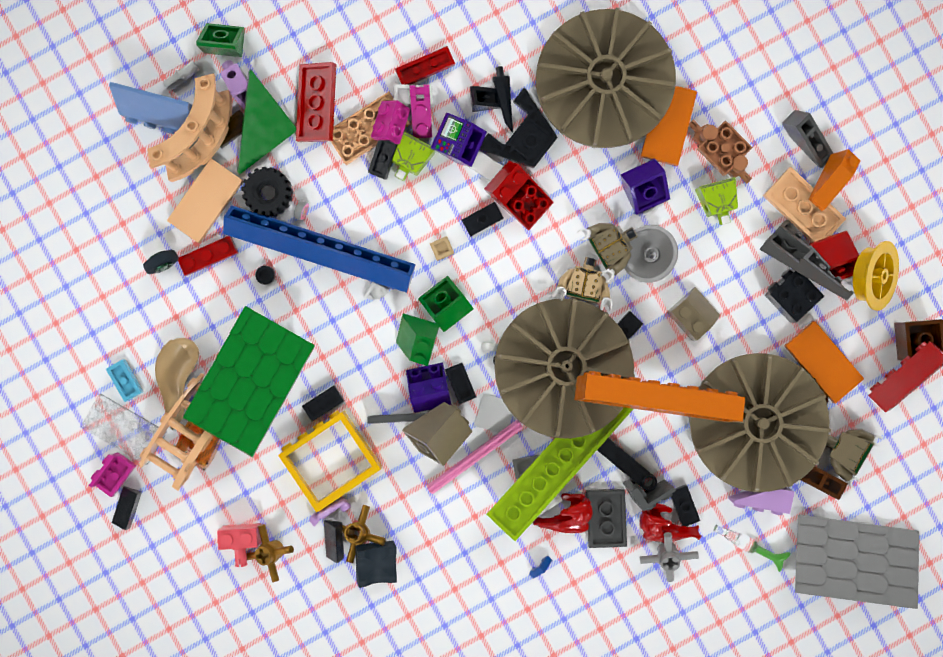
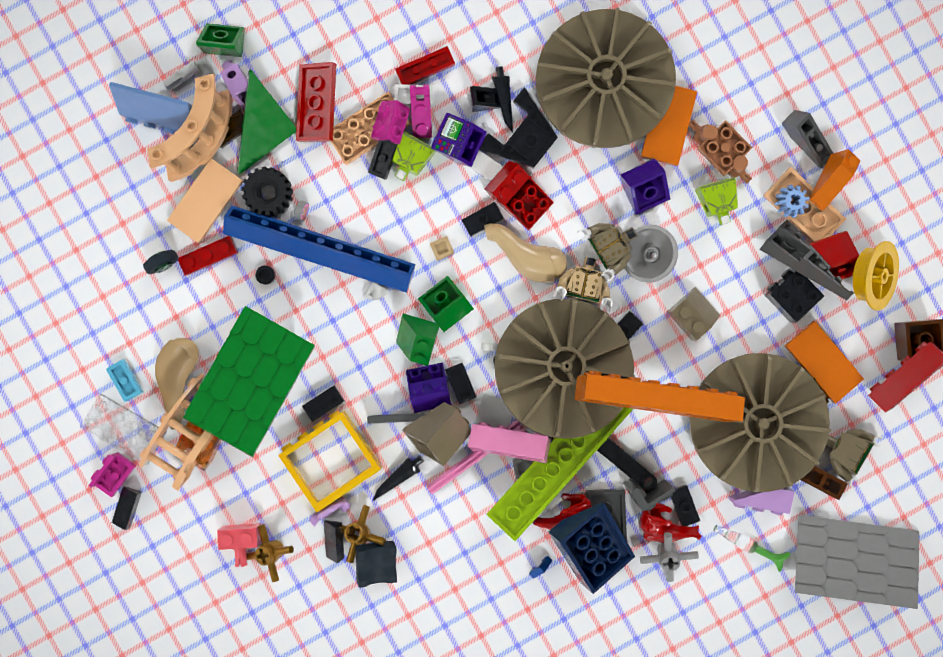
none -> black bar [373,455,424,501]
none -> bright pink brick [468,422,551,463]
none -> tan animal [484,223,567,283]
none -> dark blue slope [548,502,636,594]
none -> light blue gear [774,184,810,218]

